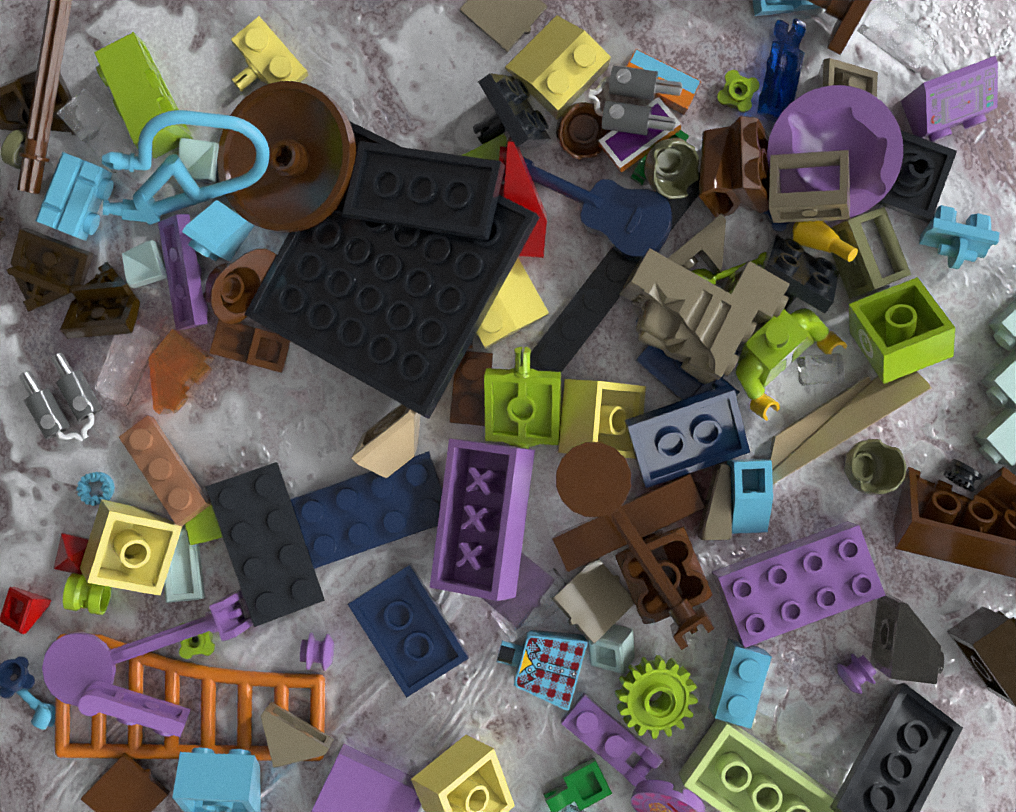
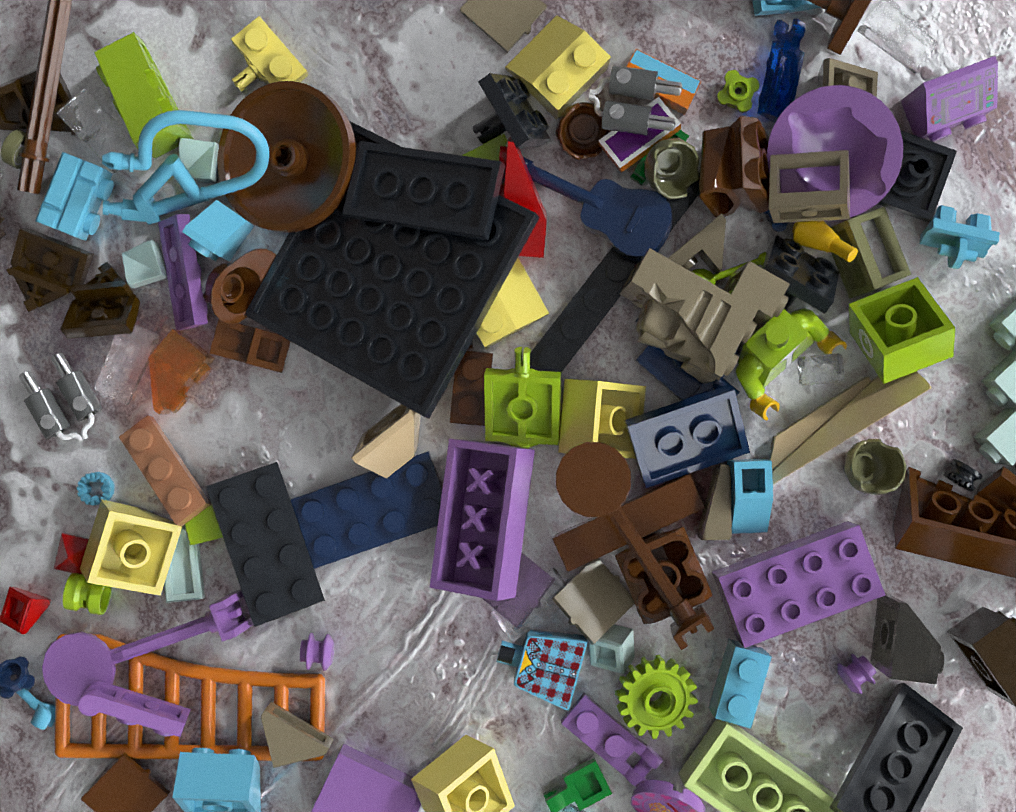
lime plate [179,623,215,659] -> none
dark blue plate [348,563,469,698] -> none

